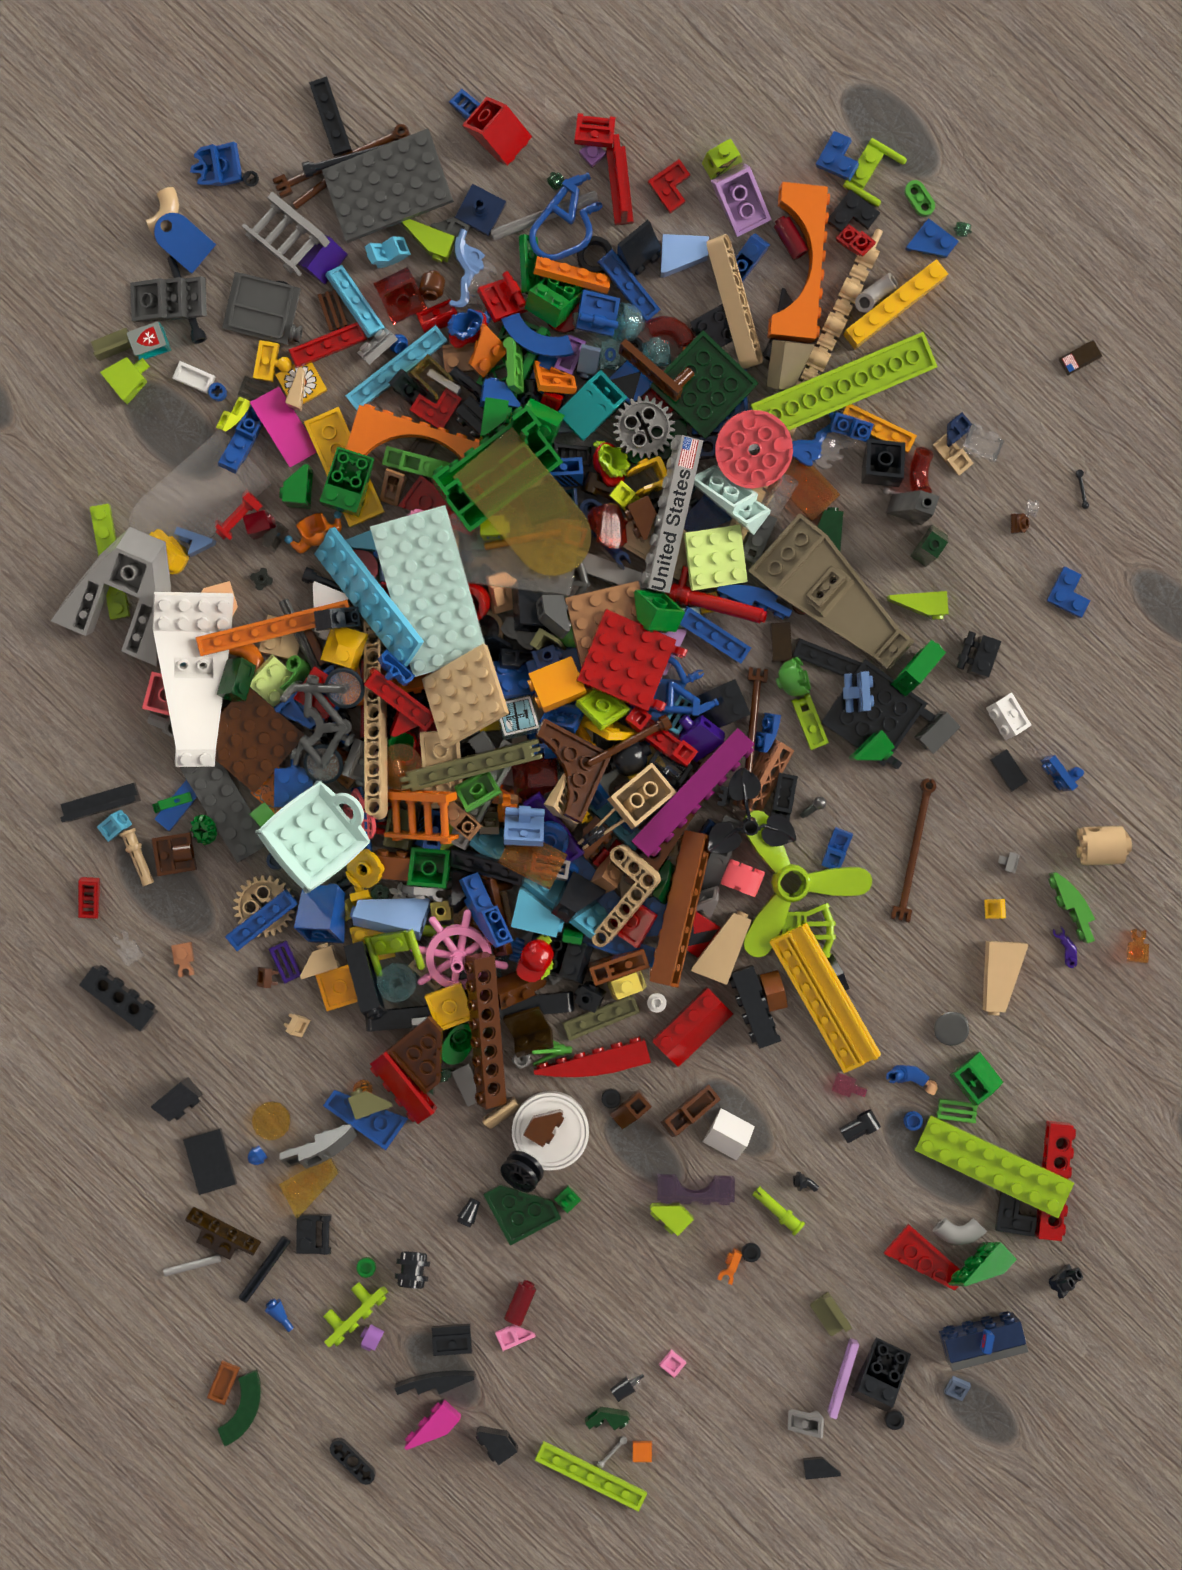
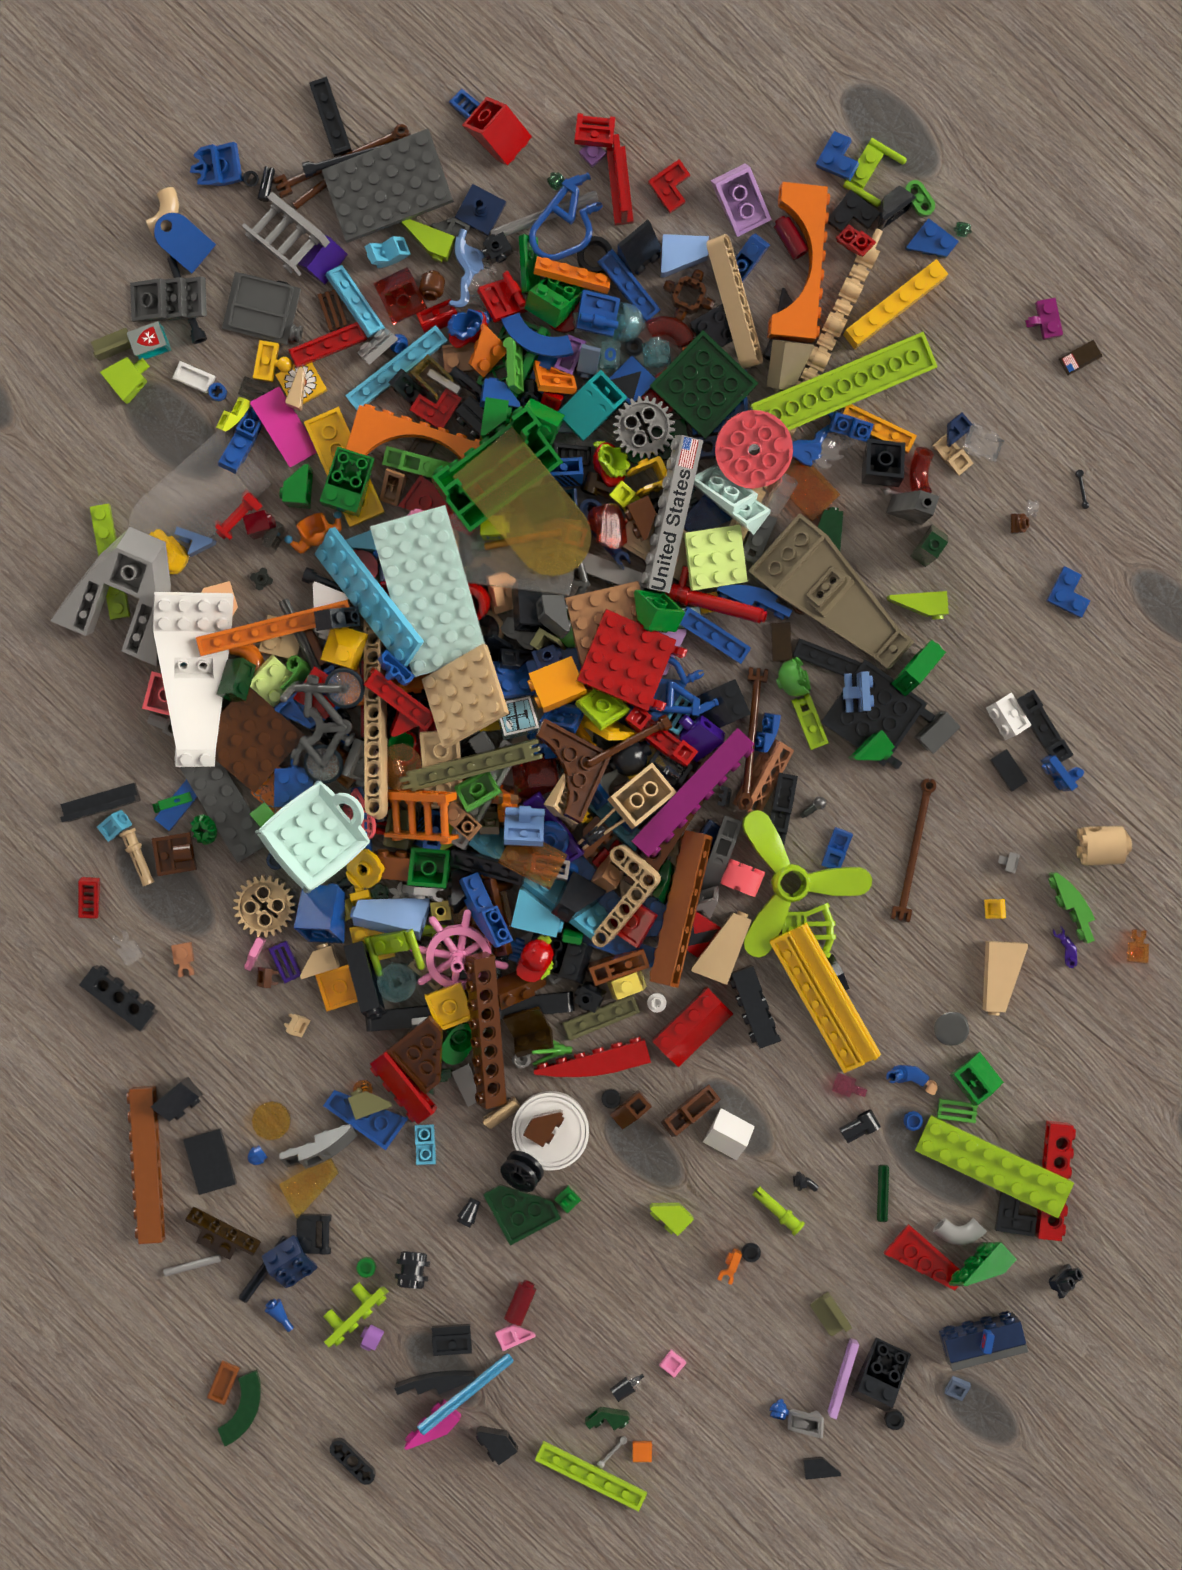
blue tile [225,889,298,951] -> none
reddish brown piece [618,339,694,402] -> none
clear purple arch [657,1174,735,1205] -> none
lime torso [702,138,743,180] -> none
black plant [708,768,796,853] -> none
dark orange slope [760,970,788,1012] -> none
light grey cylinder [855,273,899,312] -> none
black brick [956,631,1002,679] -> none
none -> dark orange brick [127,1086,166,1244]
none -> bright pink tile [244,937,267,971]
none -> black piece [257,166,275,202]
none -> dark blue bracket [262,1235,318,1288]
none -> medium azure slope [415,1124,436,1165]
none -> dark azure axle [417,1353,514,1435]
none -> black brick [482,232,513,264]
none -> reddish brown piece [663,269,715,322]
none -> blue plate [769,1399,789,1420]
none -> black slope [877,185,916,230]
none -> dark green axle [877,1164,889,1222]
none -> black slope [1016,689,1073,762]
none -> magenta plate [1025,297,1063,340]

